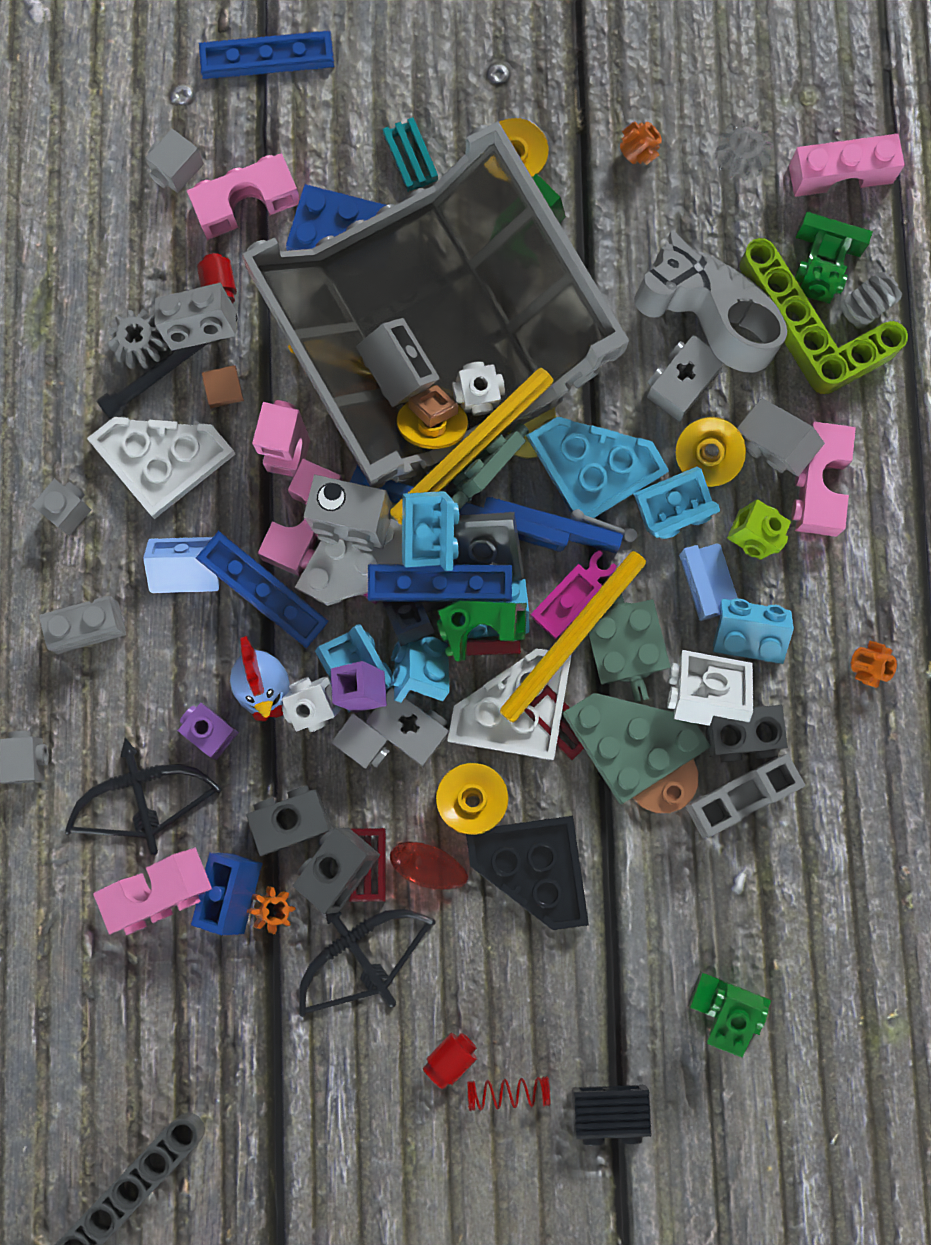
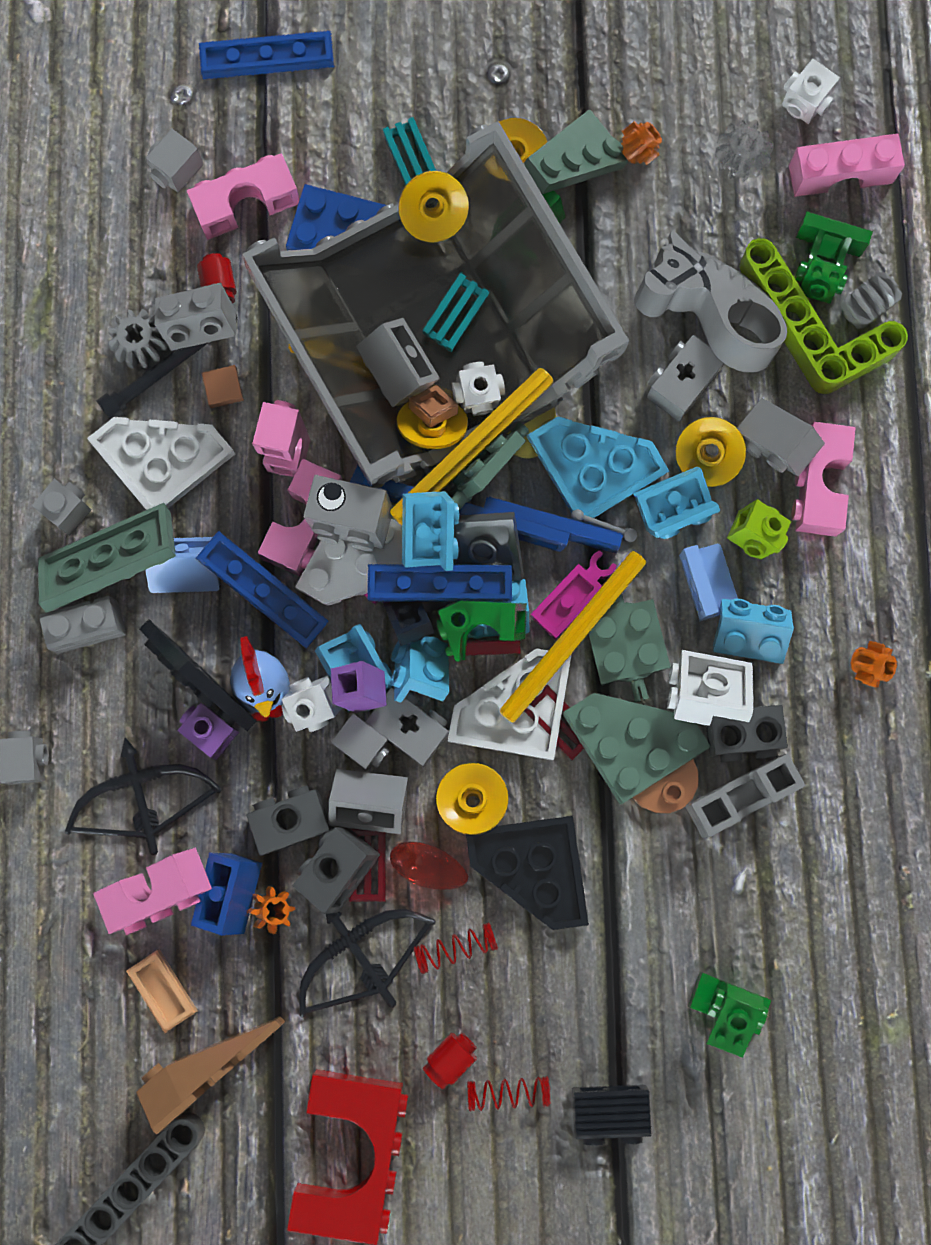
none -> sand green plate [38,503,176,613]
none -> light nougat tile [126,949,198,1033]
none -> medium nougat wedge [136,1016,285,1135]
none -> black plate [139,619,257,732]
none -> red arch [287,1069,408,1245]
none -> light grey brick [328,769,408,834]
none -> yellow dish [398,171,469,242]
none -> red piece [414,922,498,974]
none -> teal tile [422,273,490,352]
none -> sand green wing [524,109,629,194]
none -> white brick [782,58,840,124]

